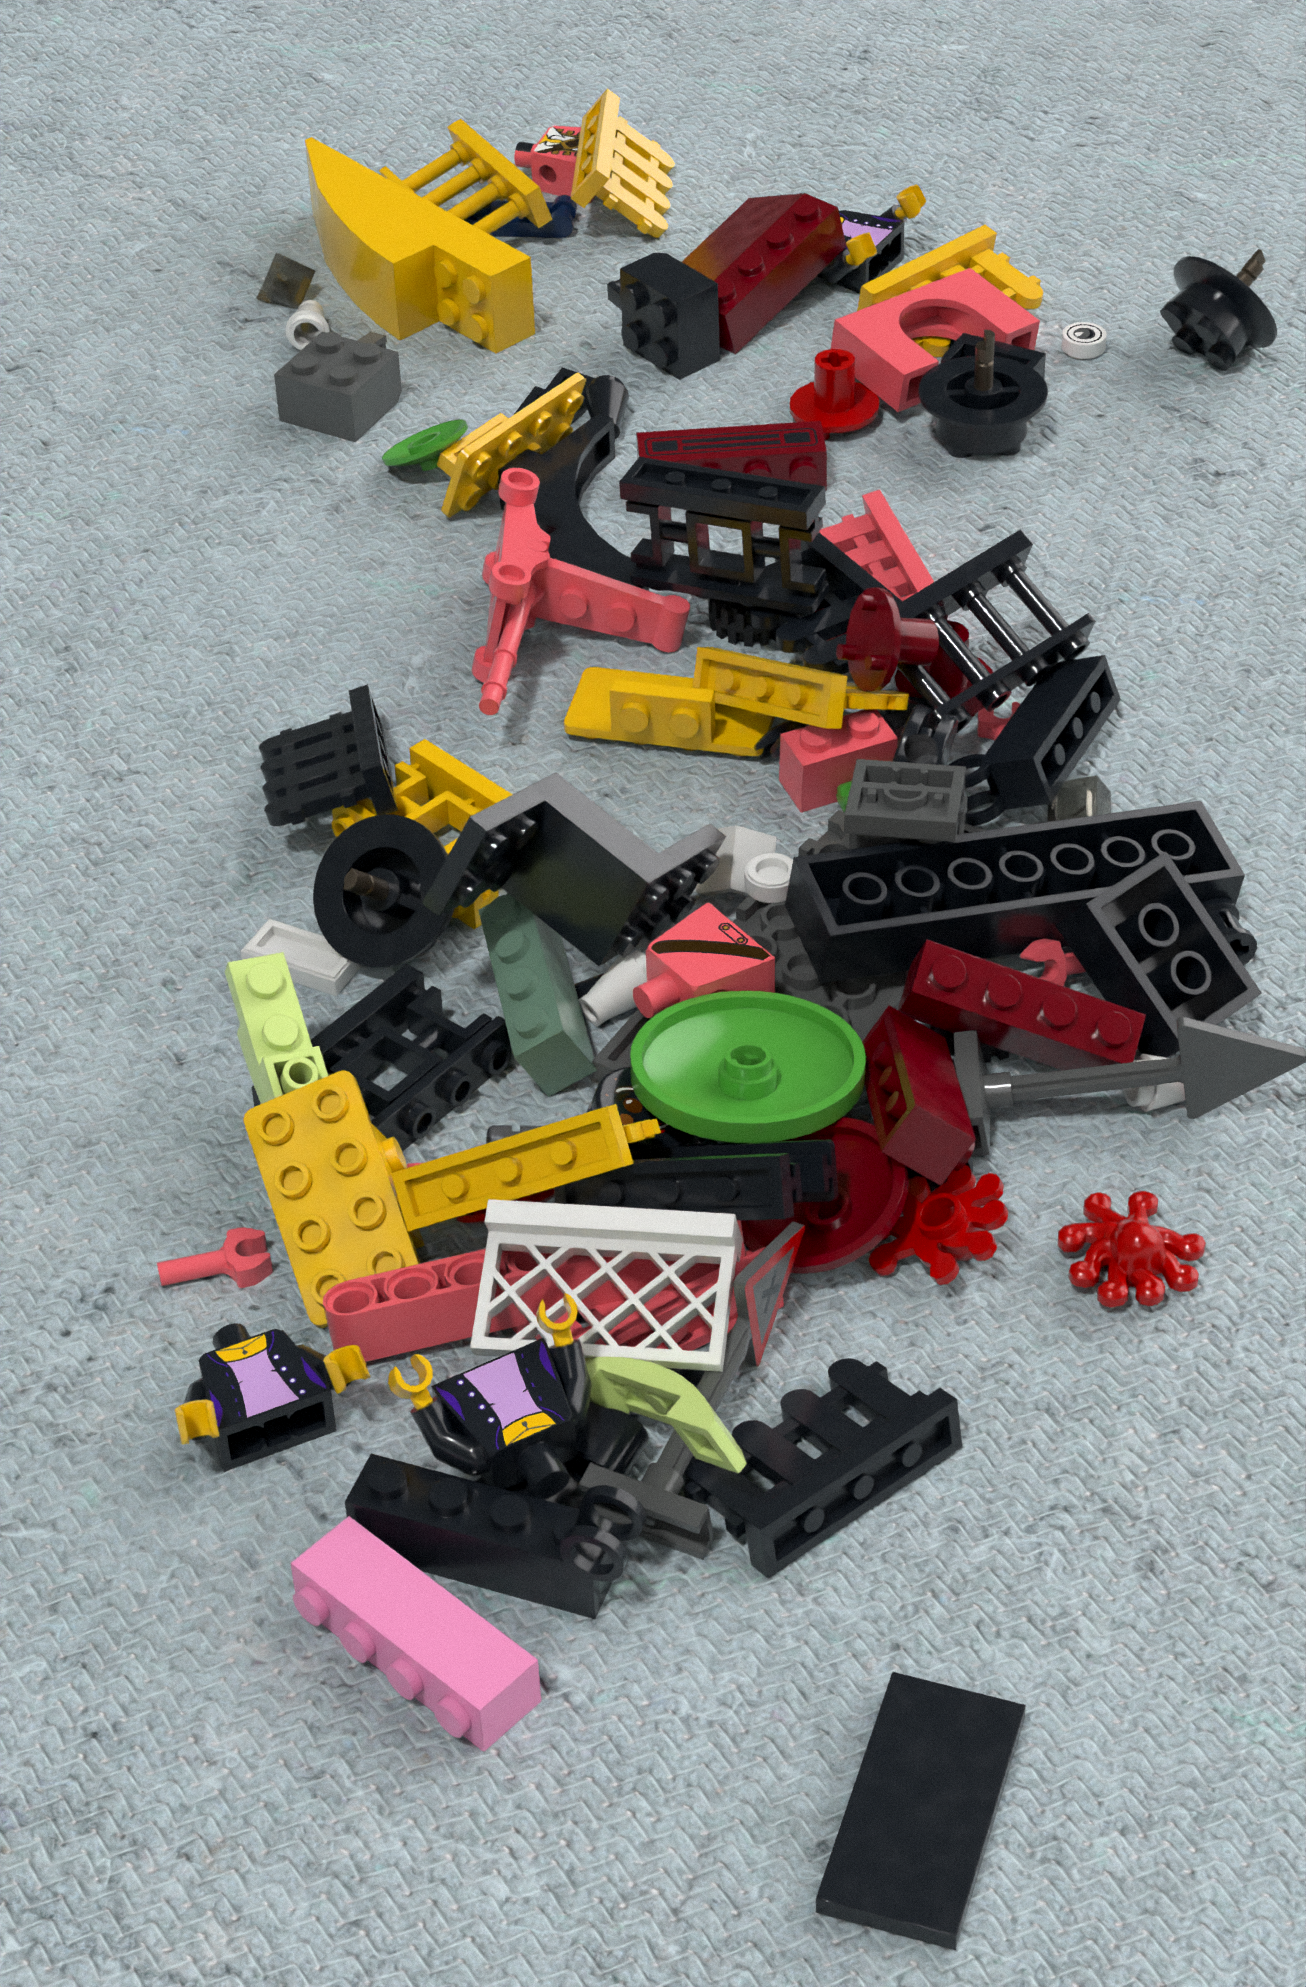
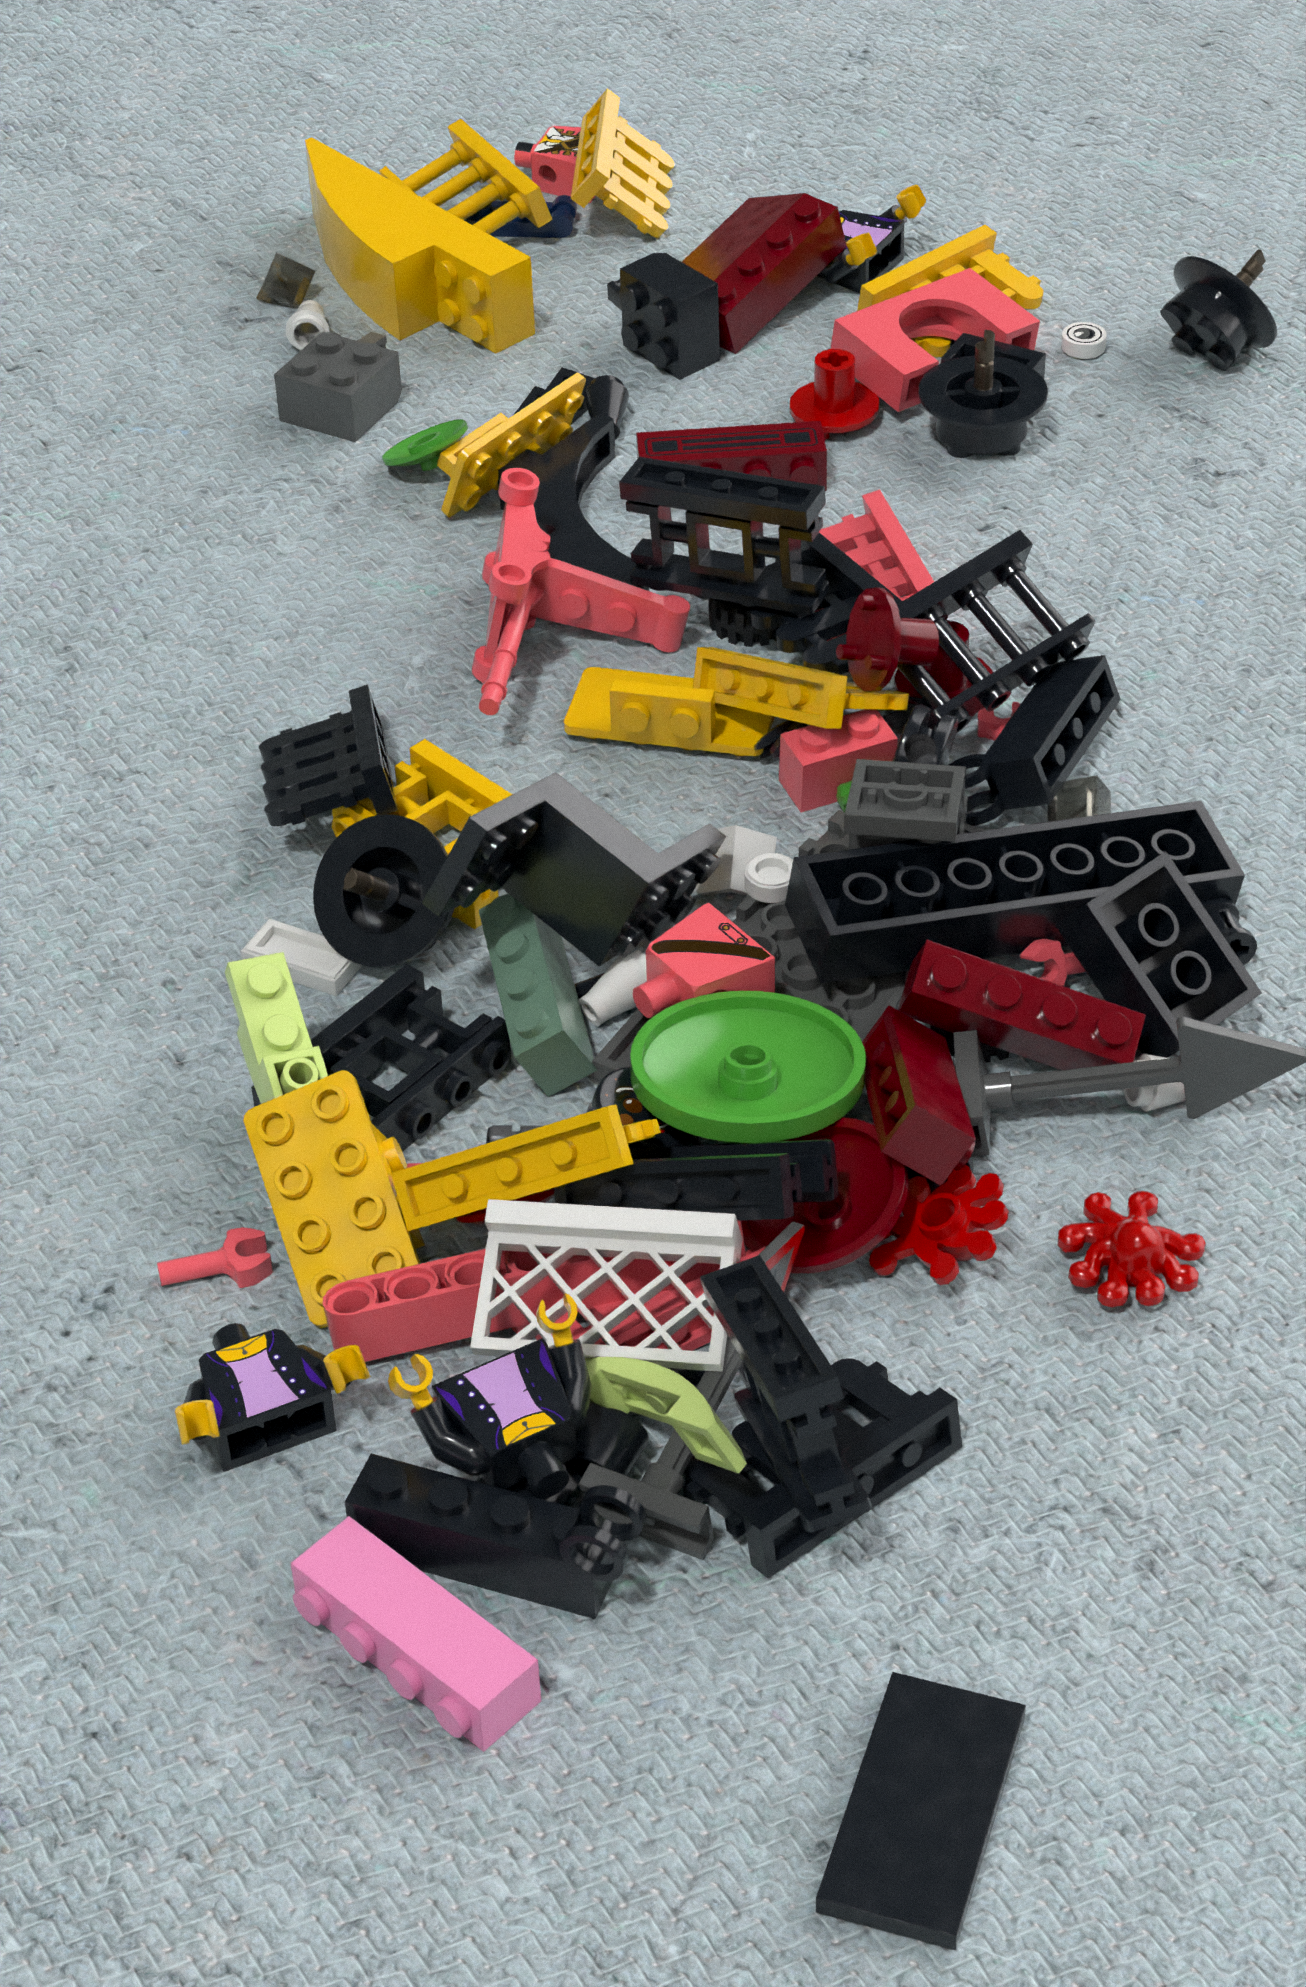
none -> black fence [700,1255,872,1532]

